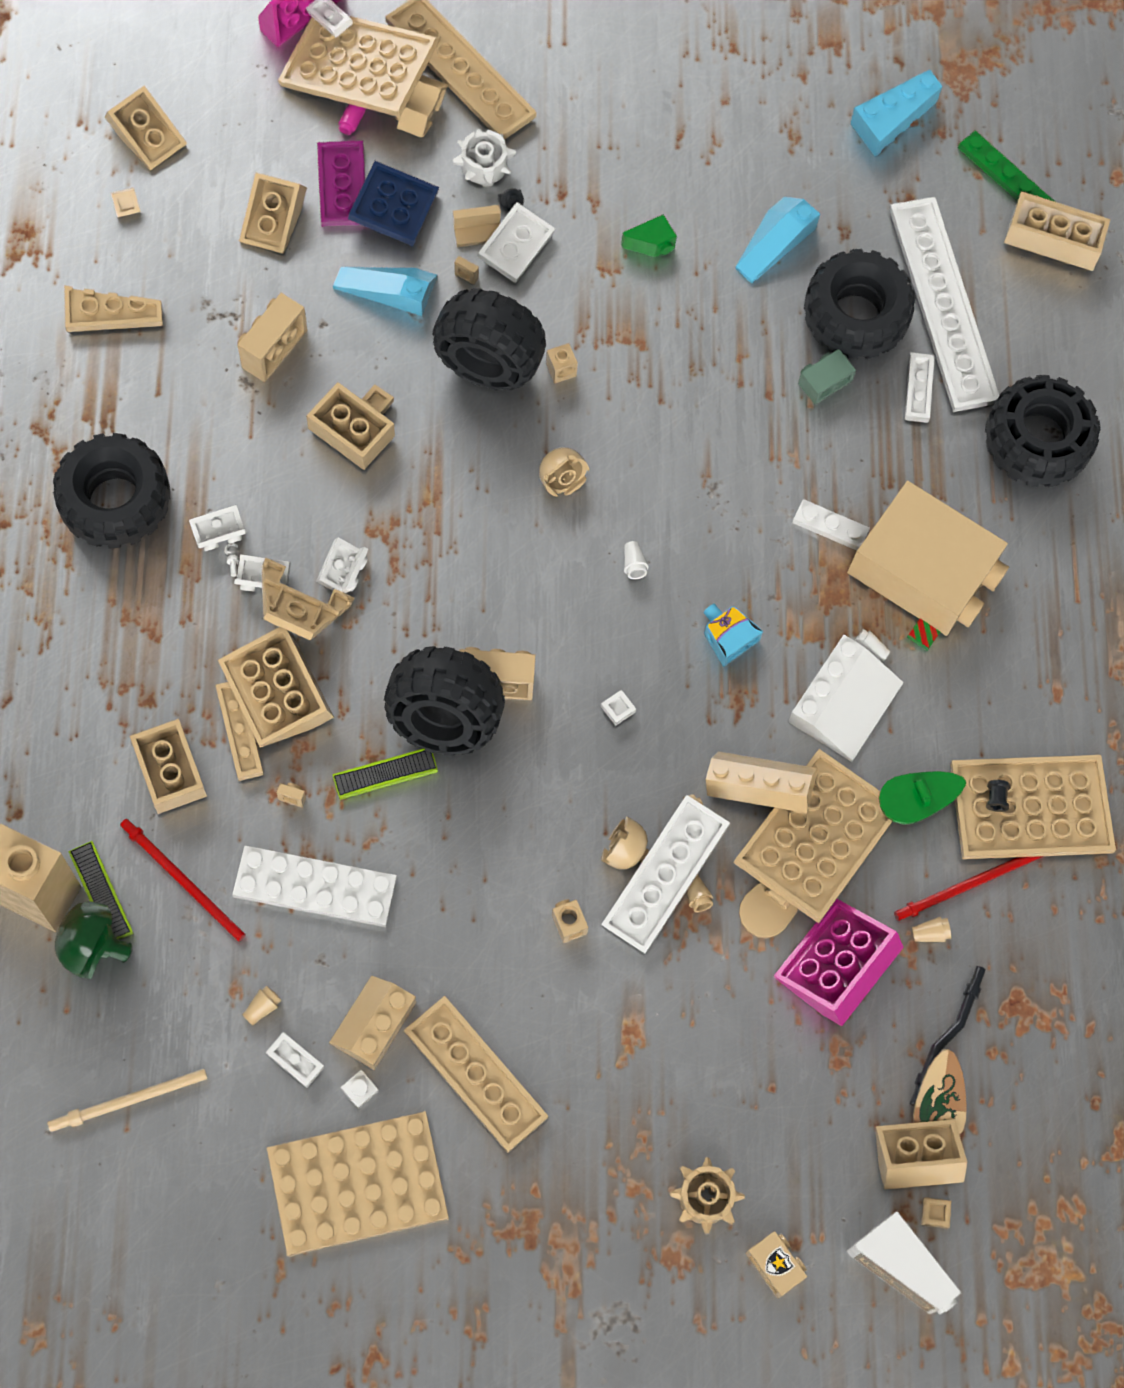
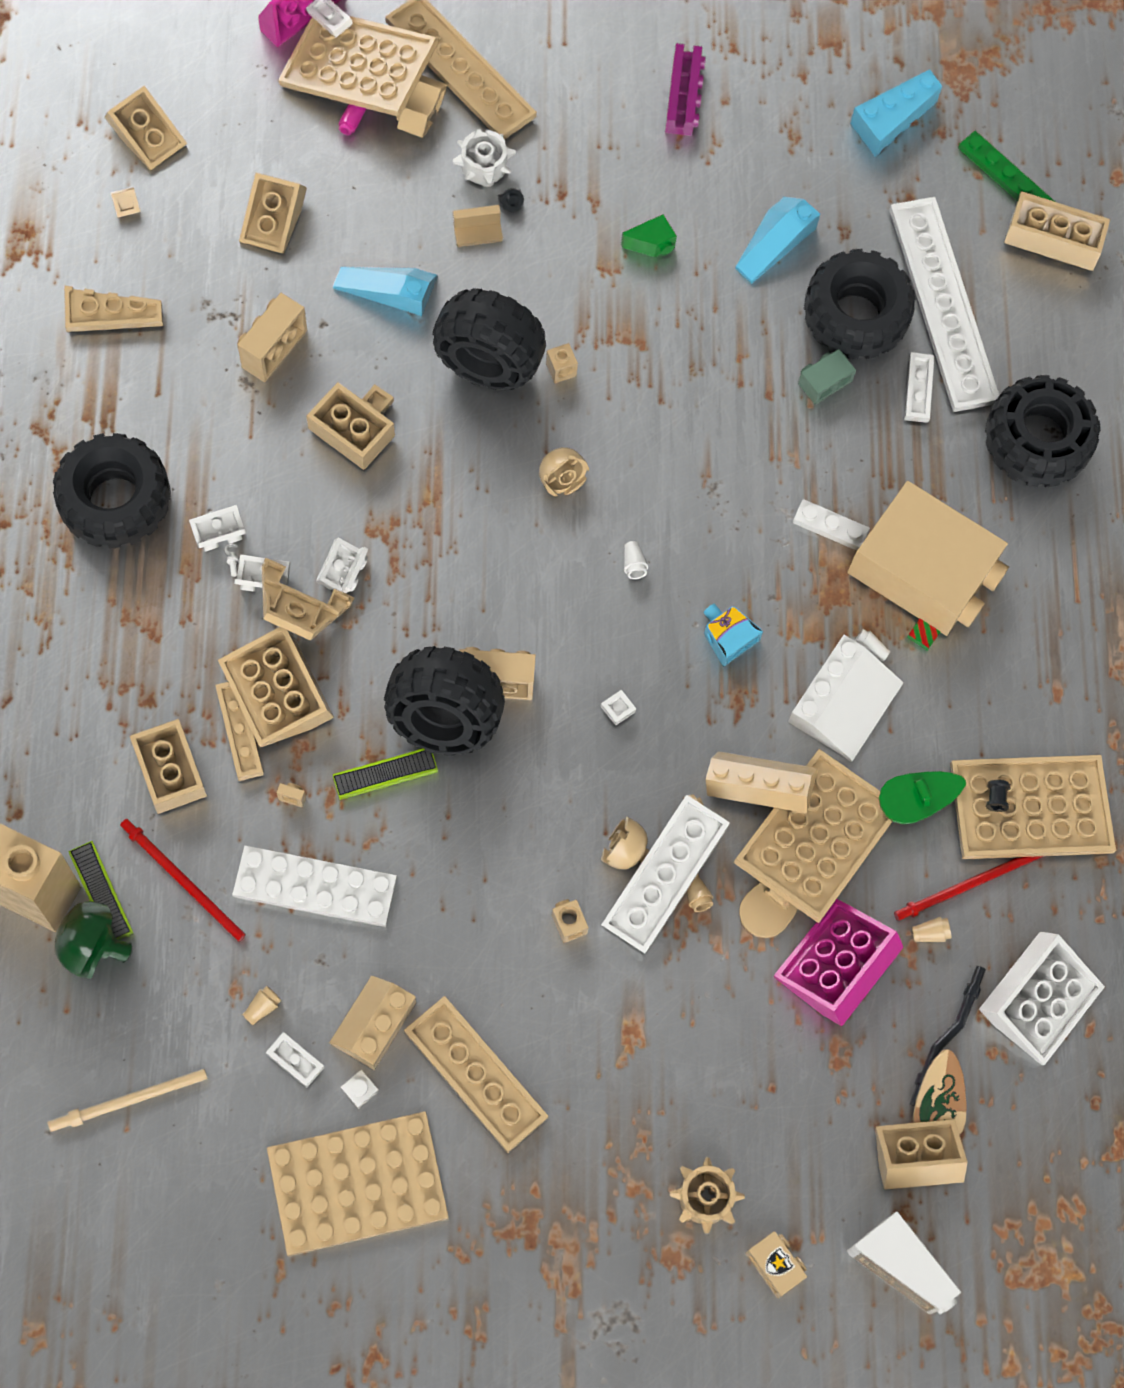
magenta tile [317,140,365,227] -> none
dark blue plate [348,161,439,246] -> none
tan tile [454,256,479,285] -> none
white plate [477,203,555,283] -> none
tan tile [921,1197,951,1229] -> none
none -> magenta brick [665,43,706,136]
none -> white slope [979,932,1105,1065]

